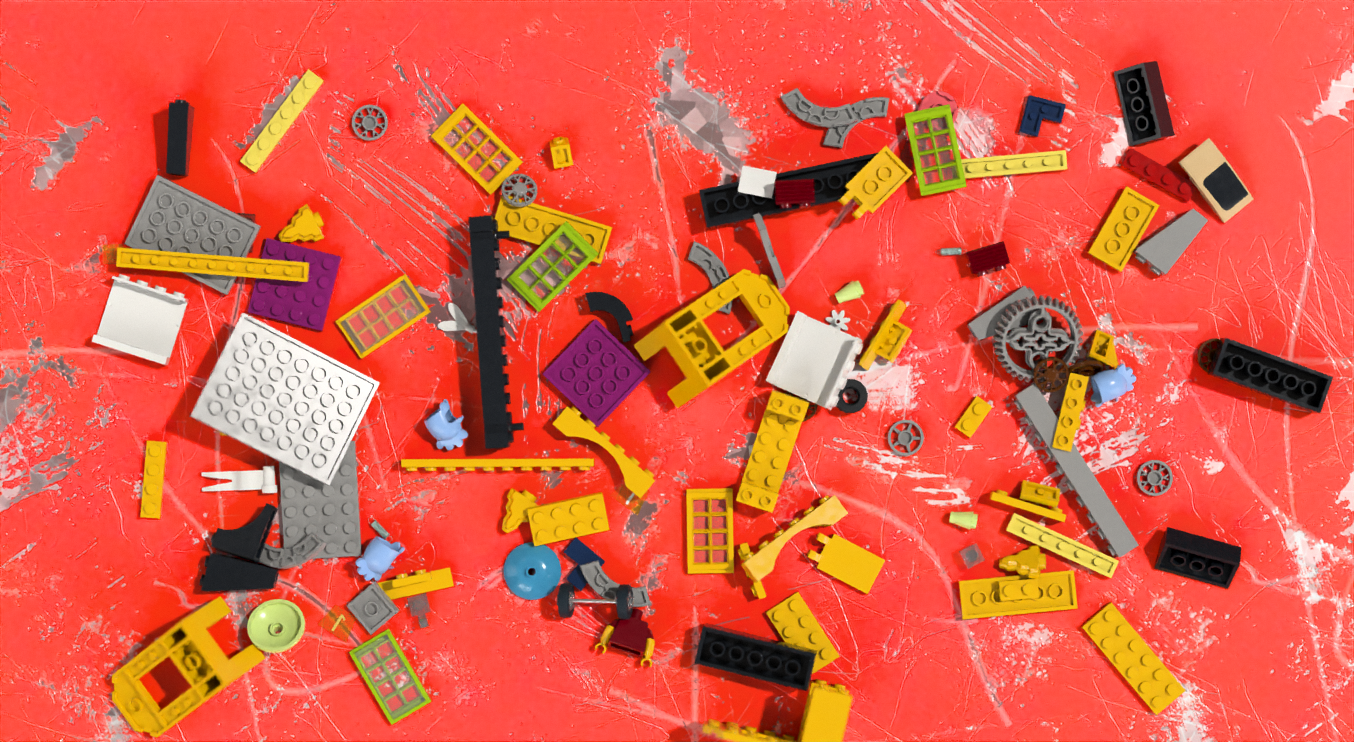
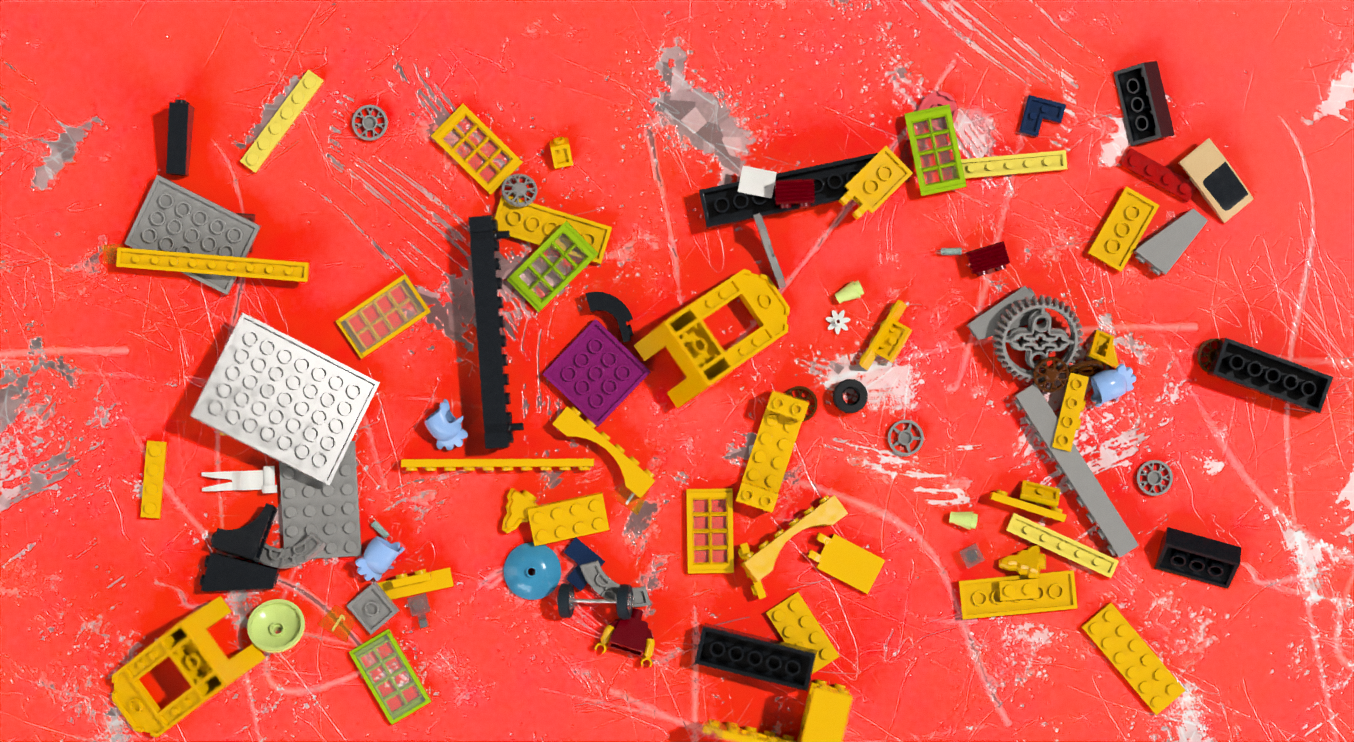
white panel [92,274,189,365] -> none
magenta plate [248,238,342,331] -> none
yellow rock [278,204,324,242] -> none
white piece [438,303,477,333] -> none
light grey tile [688,241,732,314] -> none
white panel [766,311,863,410] -> none
light grey tile [781,88,858,128] -> none
light grey tile [823,97,889,148] -> none
yellow plate [954,396,992,438] -> none

